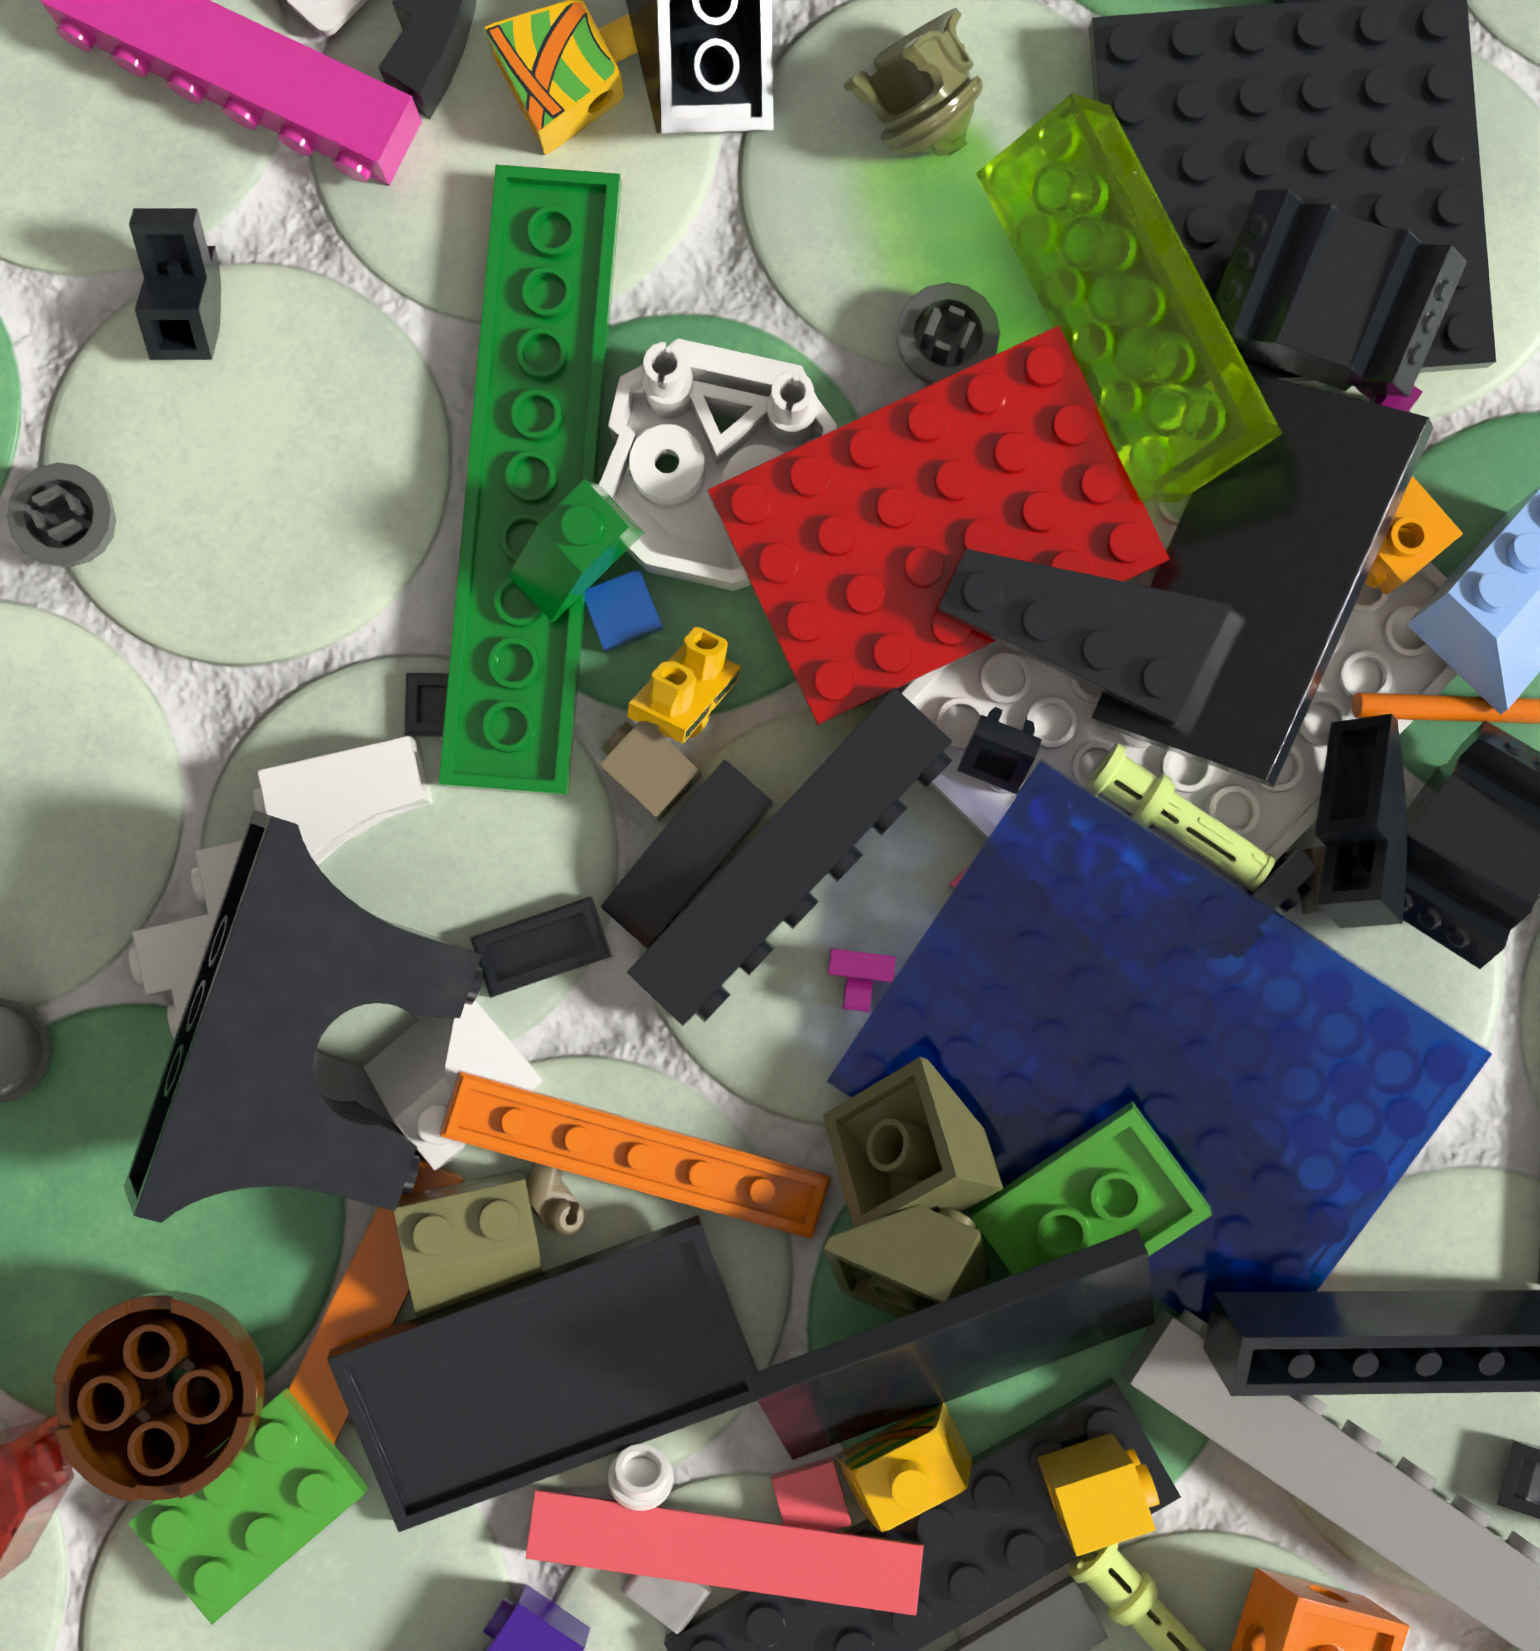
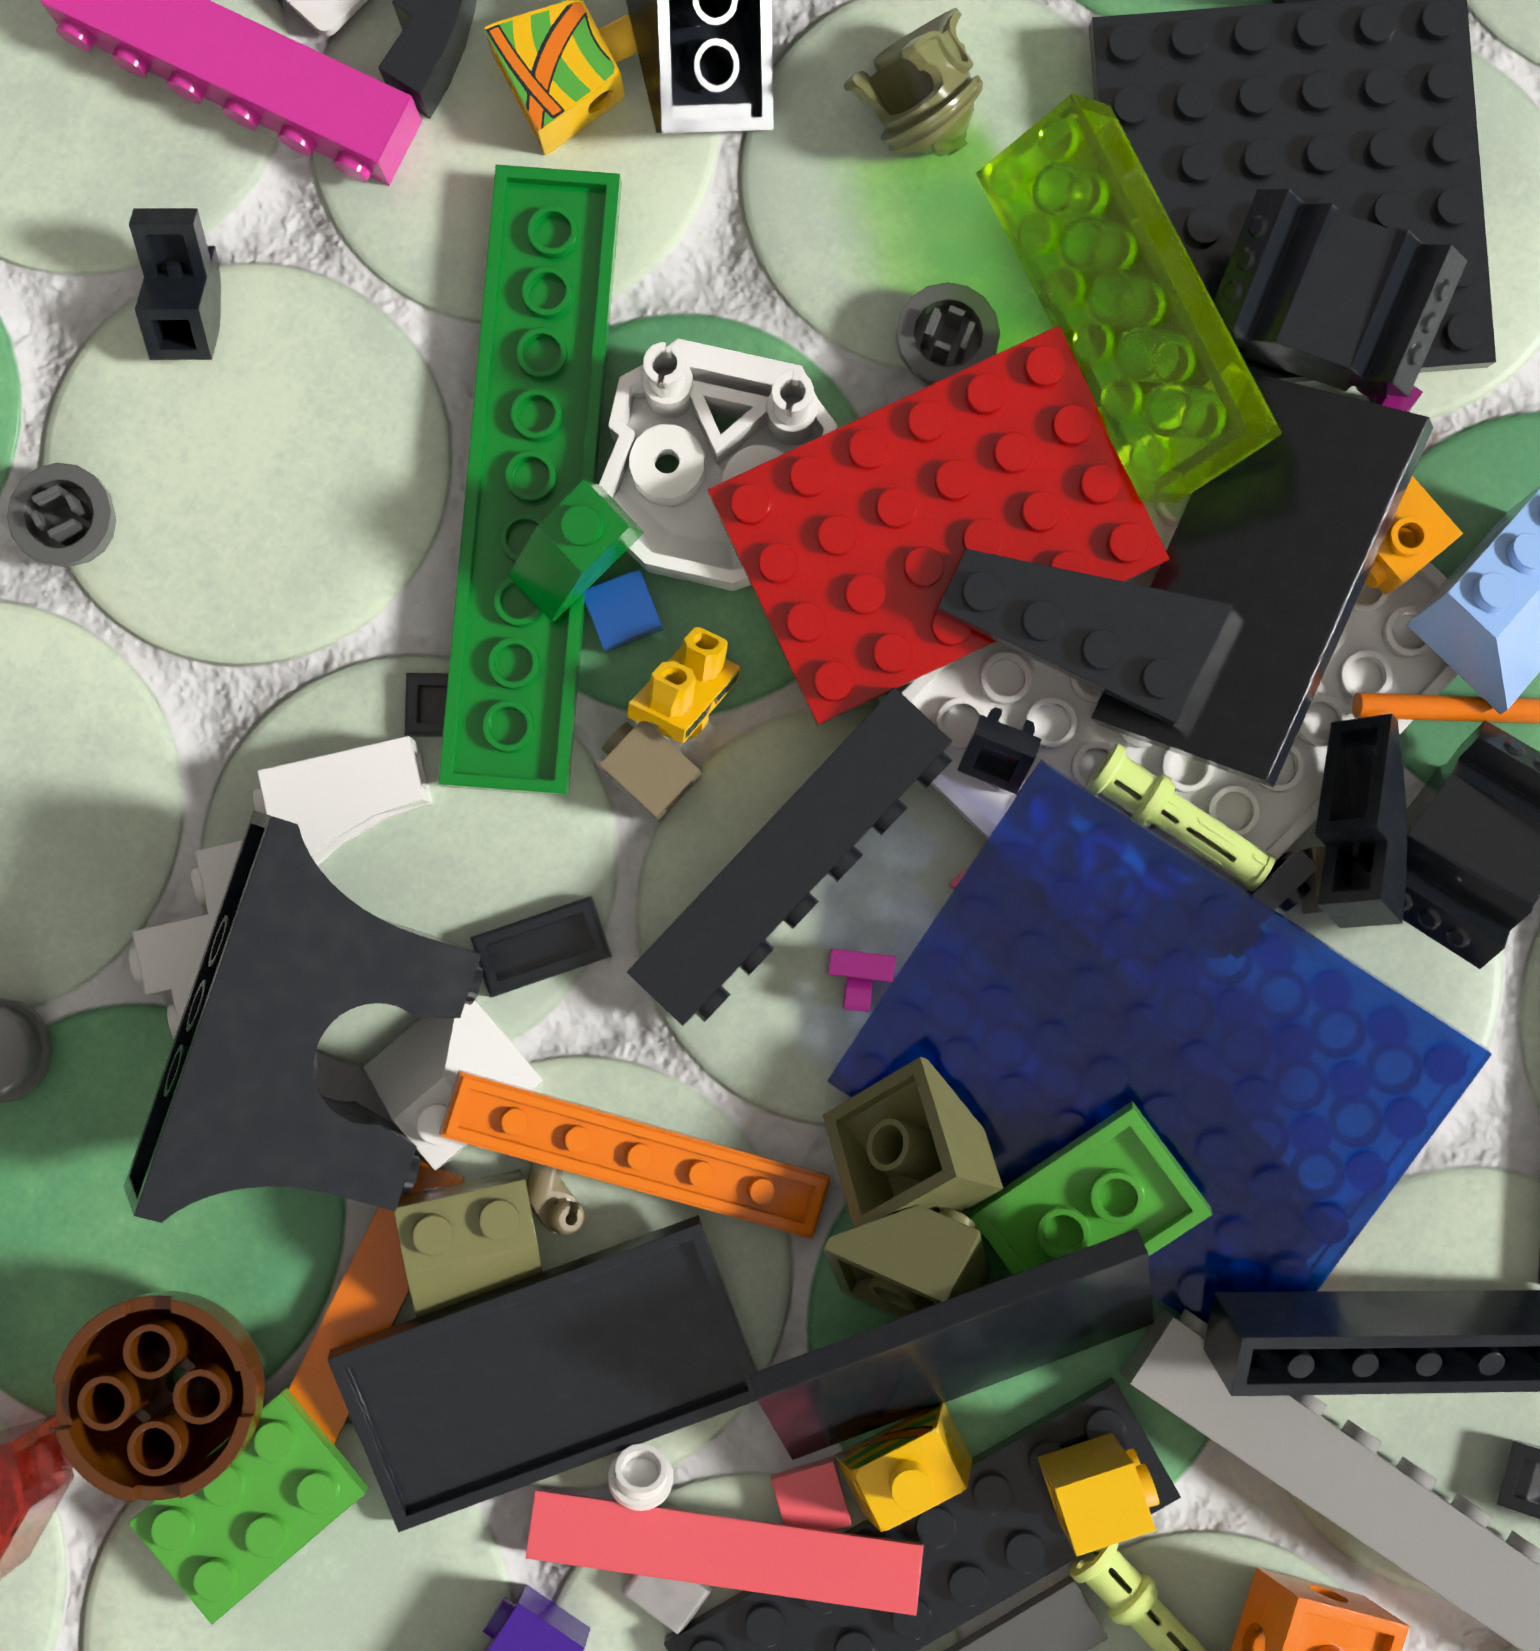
black slope [600,759,773,949] -> none

